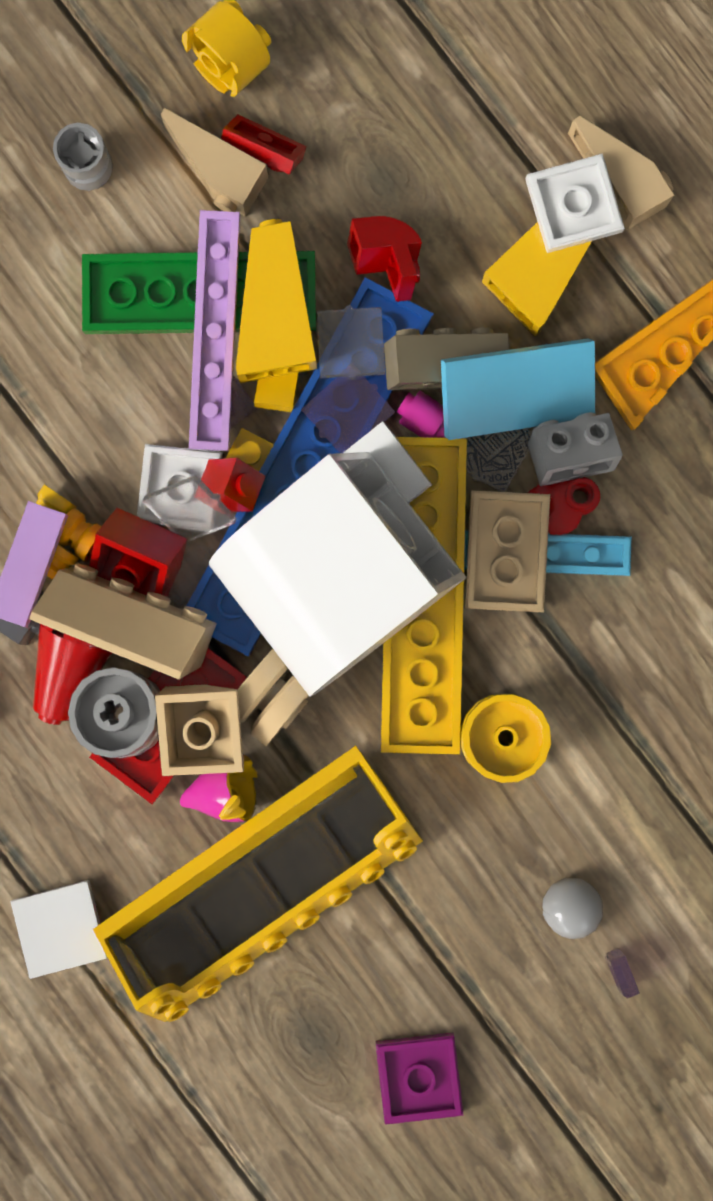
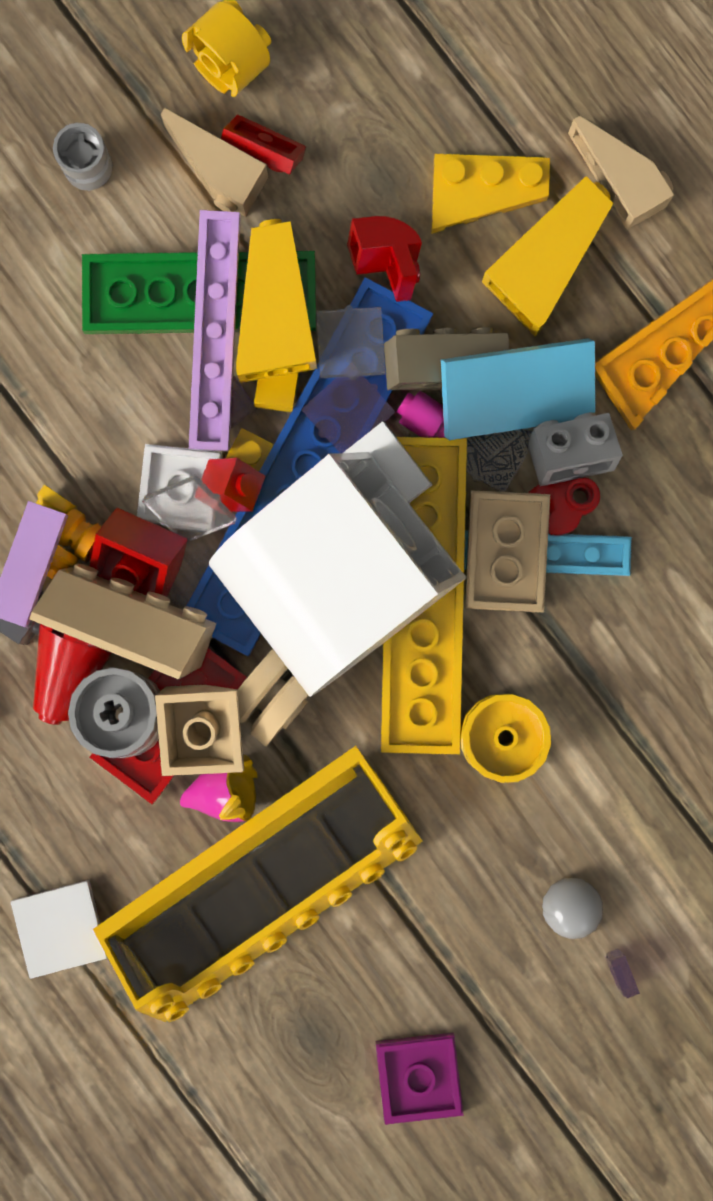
white tile [525,153,625,253] -> none
none -> yellow wing [431,154,550,234]

